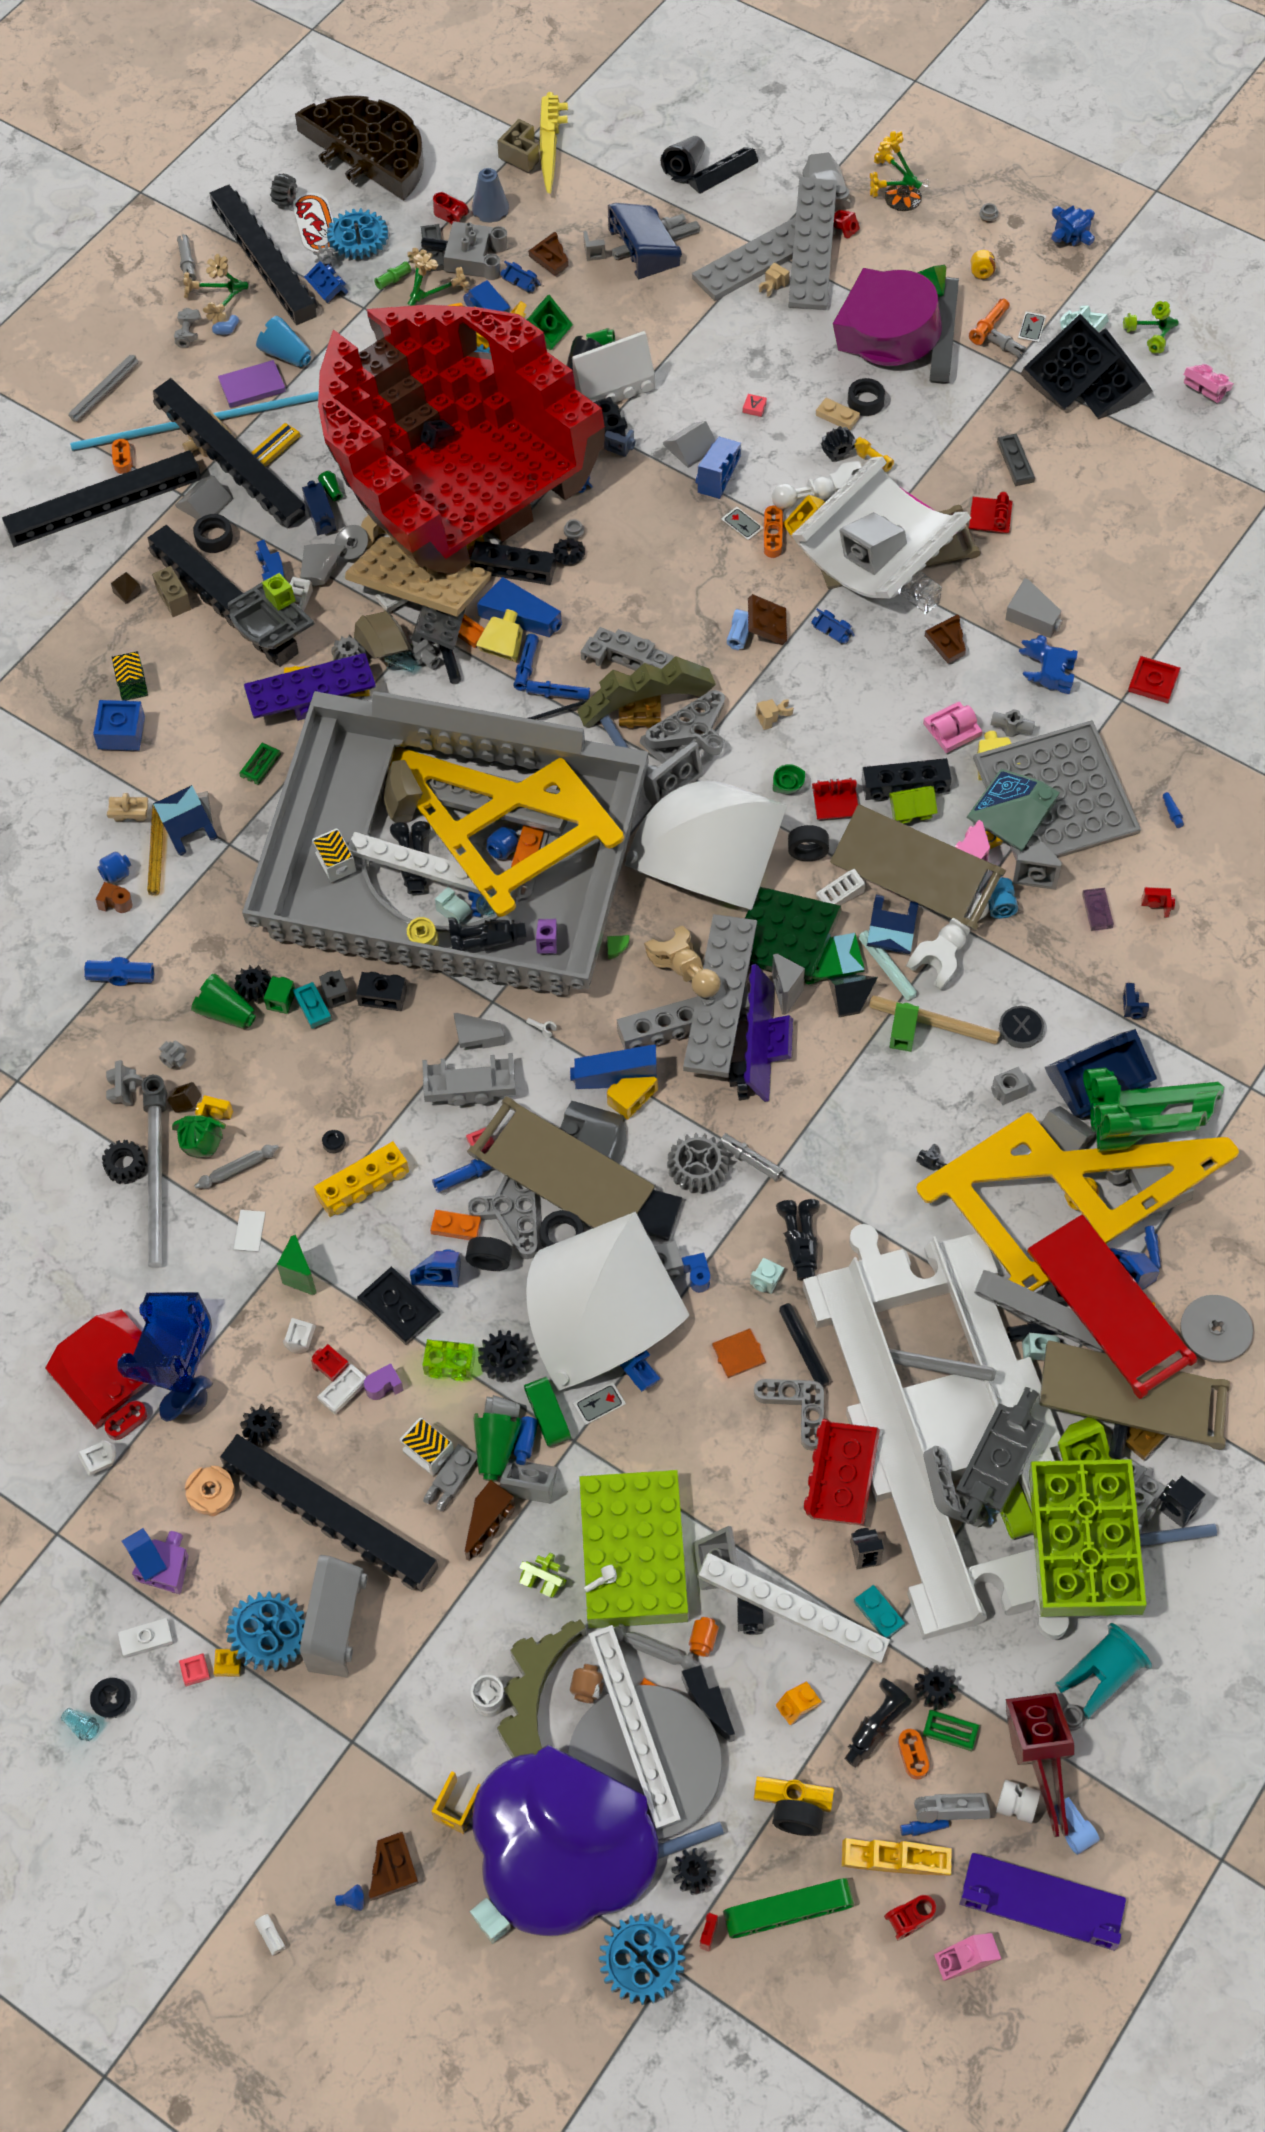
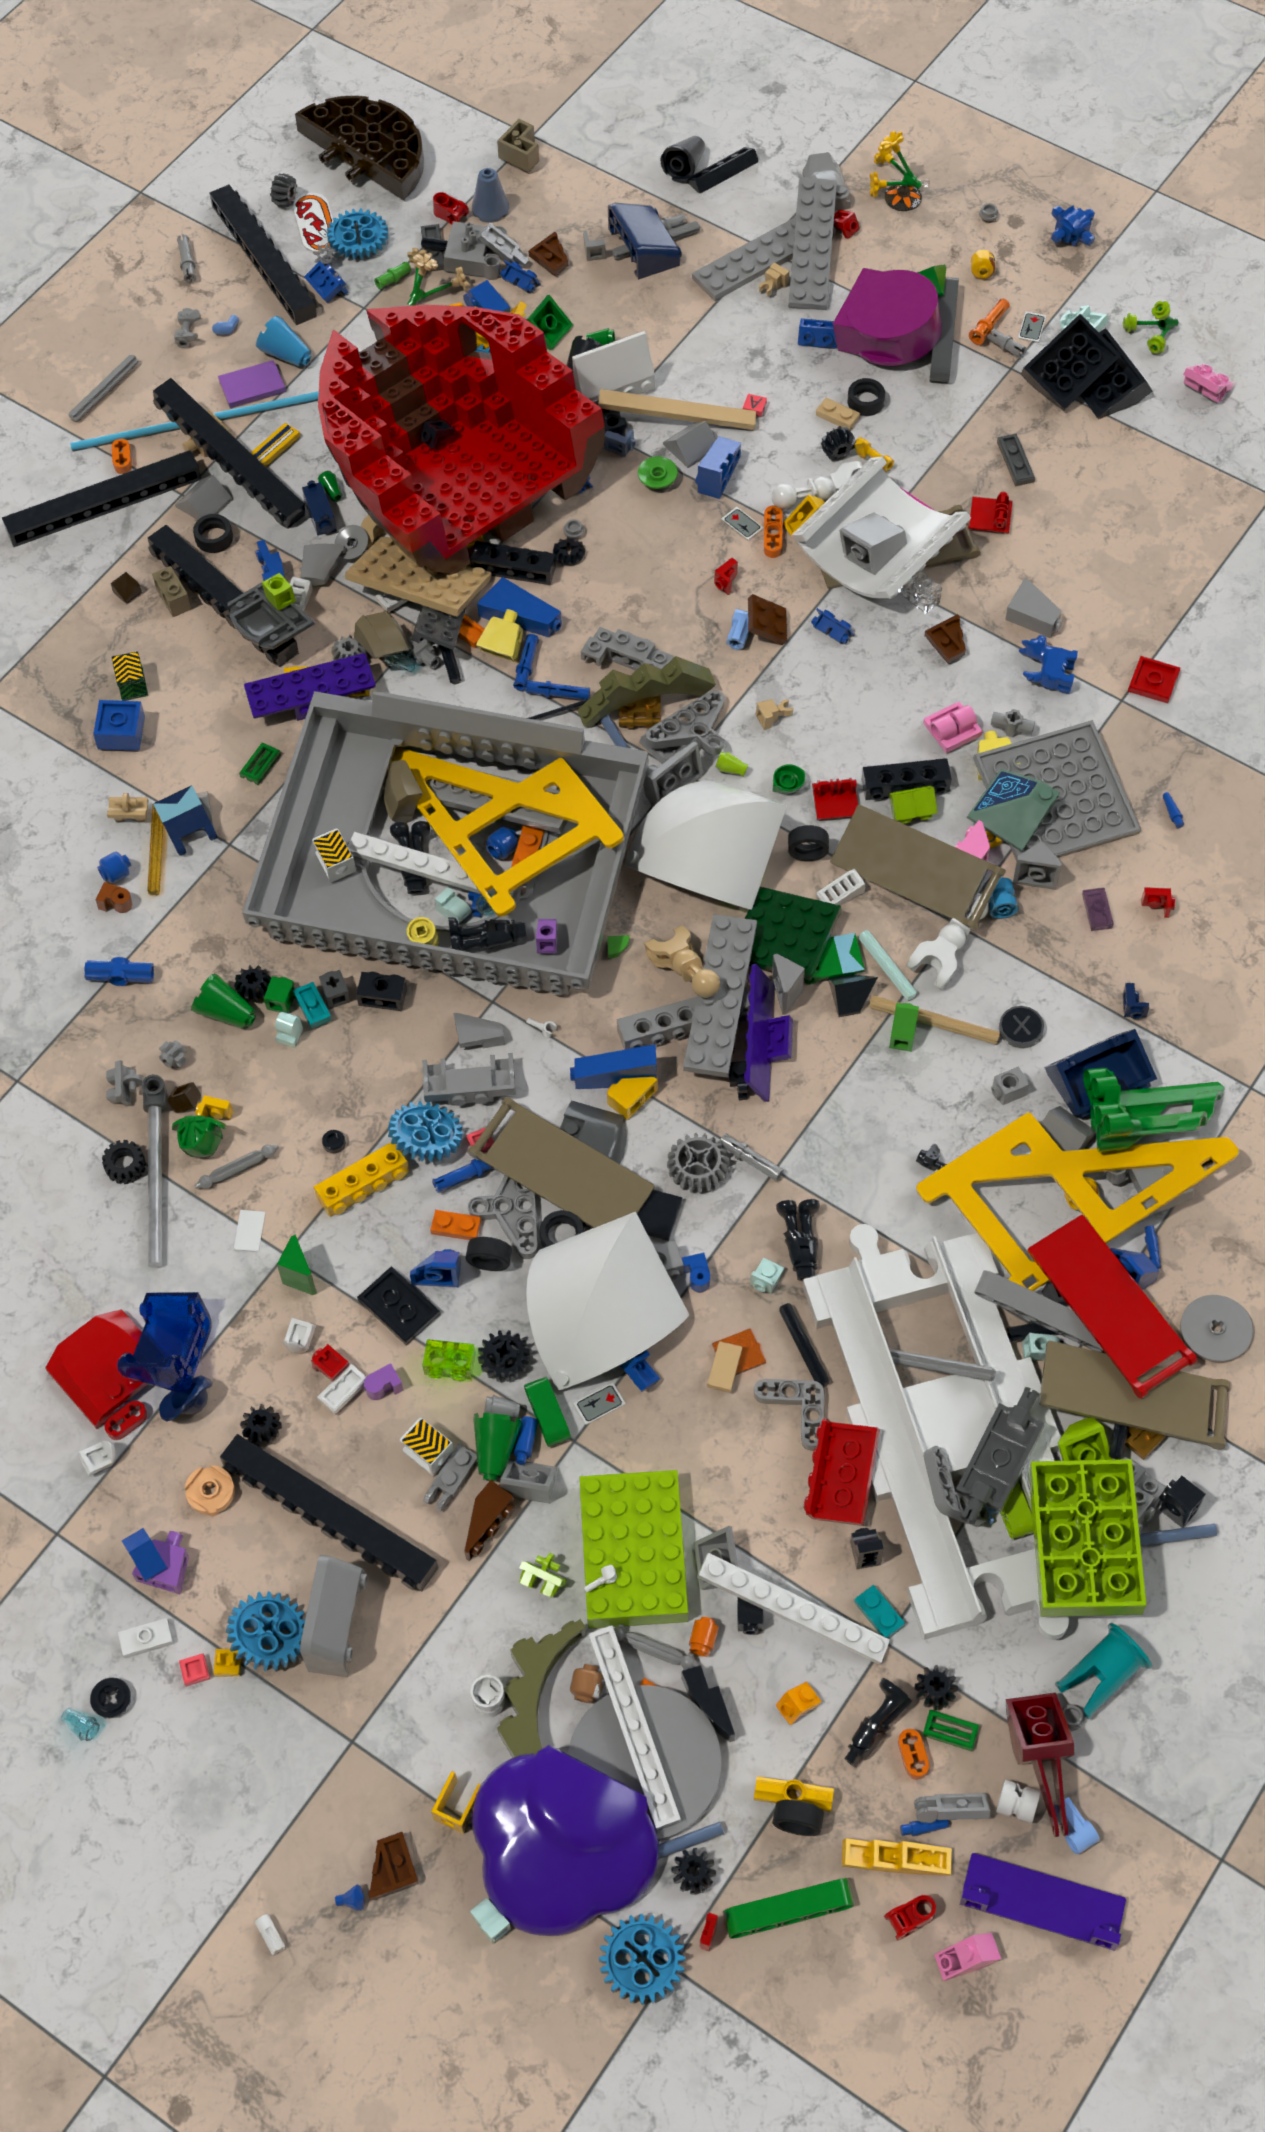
tan plant [183,254,248,325] -> none
light yellow piece [540,92,568,194] -> none
dark blue flag [867,894,919,954] -> none
none -> light aqua leg [275,1012,303,1048]
none -> dark azure gear [388,1101,463,1162]
none -> light grey hinge [478,222,529,268]
none -> tan tile [598,389,756,430]
none -> bright green dish [638,456,678,489]
none -> tan tile [707,1341,743,1393]
none -> red bracket [714,557,738,594]
none -> lime cone [715,752,748,776]
none -> blue bracket [798,318,837,348]

